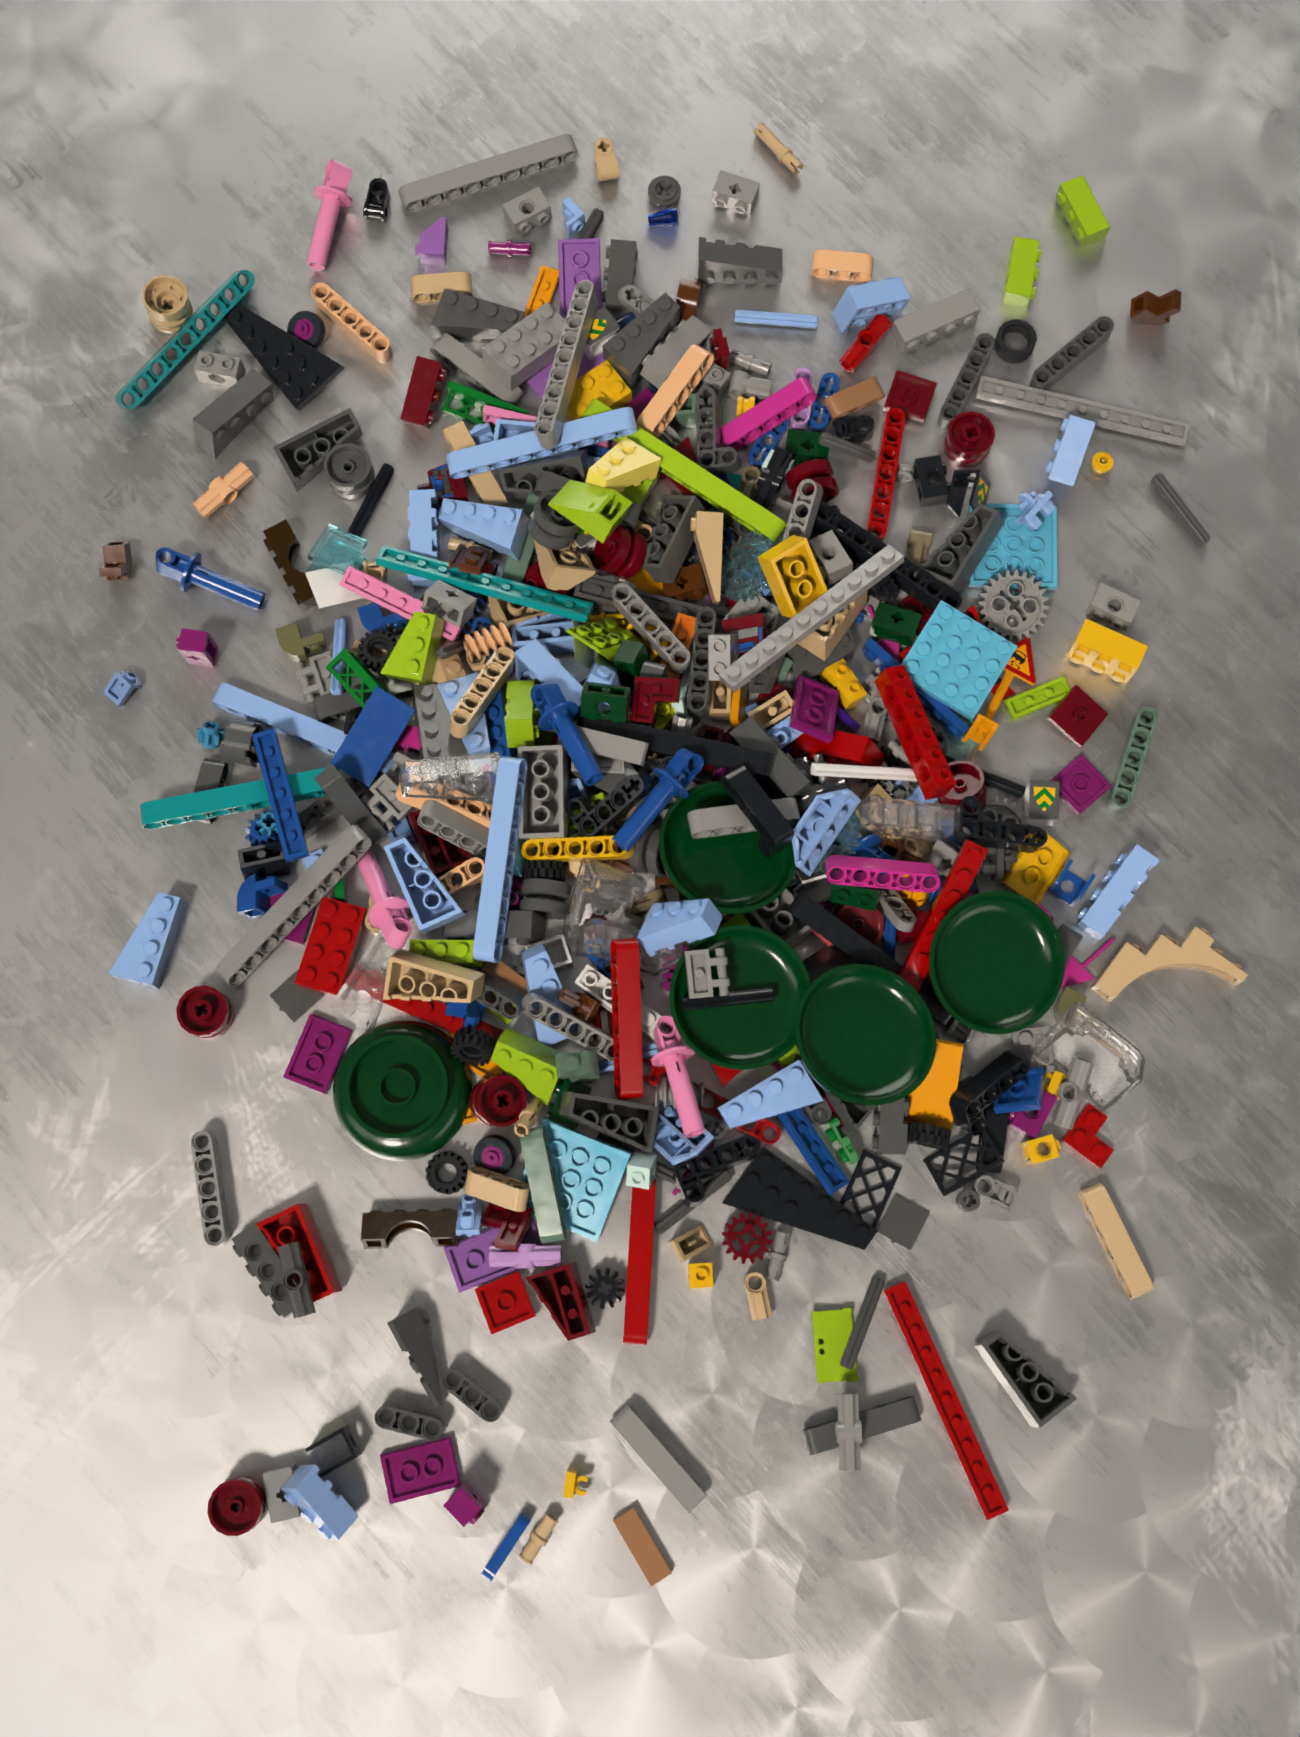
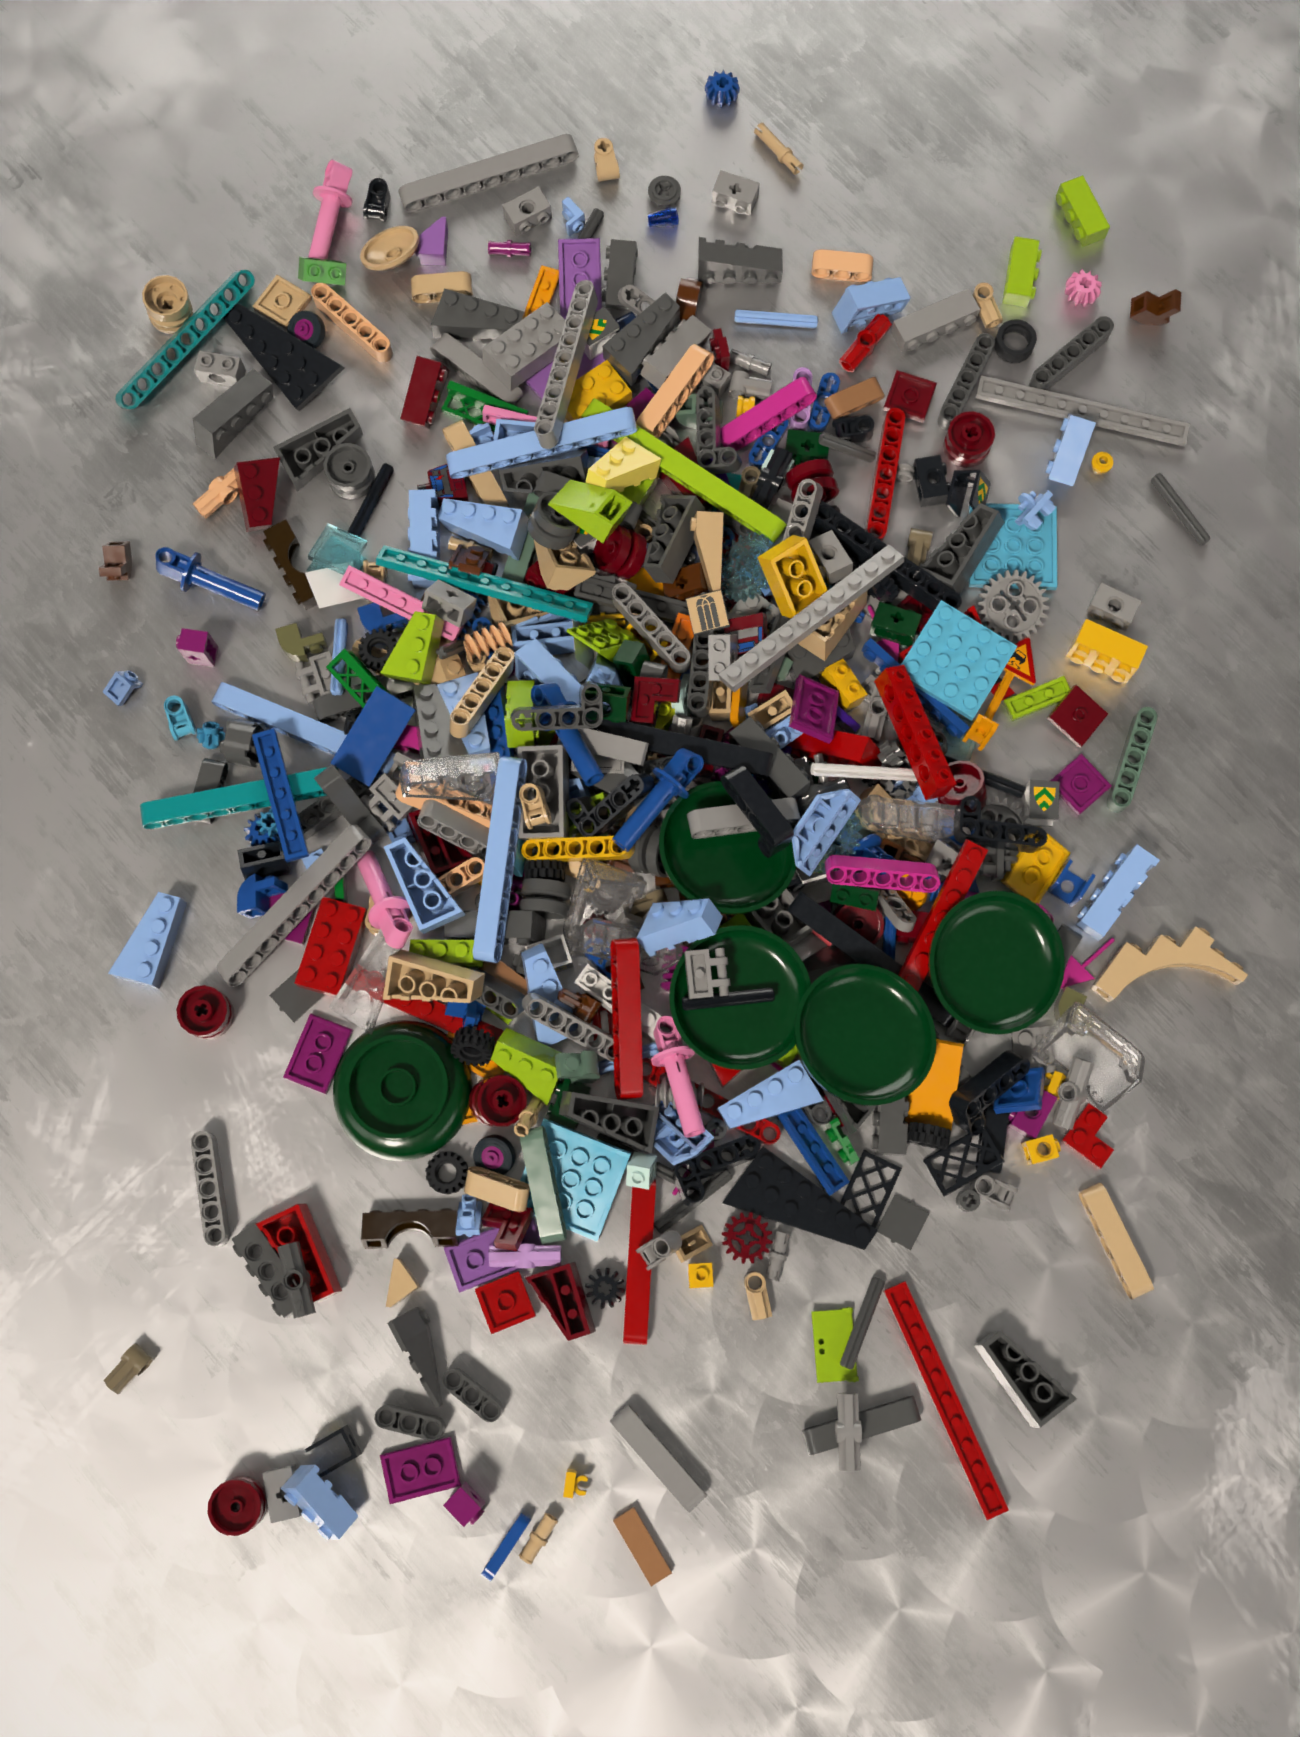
none -> dark tan piece [103,1343,154,1394]
none -> medium azure piece [164,695,197,741]
none -> dark red wedge [234,457,280,532]
none -> tan tile [253,275,312,330]
none -> bright green brick [298,256,346,286]
none -> tan dish [360,226,419,271]
none -> tan slope [386,1258,421,1307]
none -> dark grey beam [510,681,603,731]
none -> tan piece [519,783,552,830]
none -> light grey piece [635,1230,682,1271]
none -> piece [686,590,730,636]
none -> blue gear [705,69,740,108]
none -> dark grey gear [877,740,906,768]
none -> tan piece [973,283,1003,329]
none -> bright pink gear [1065,269,1102,307]

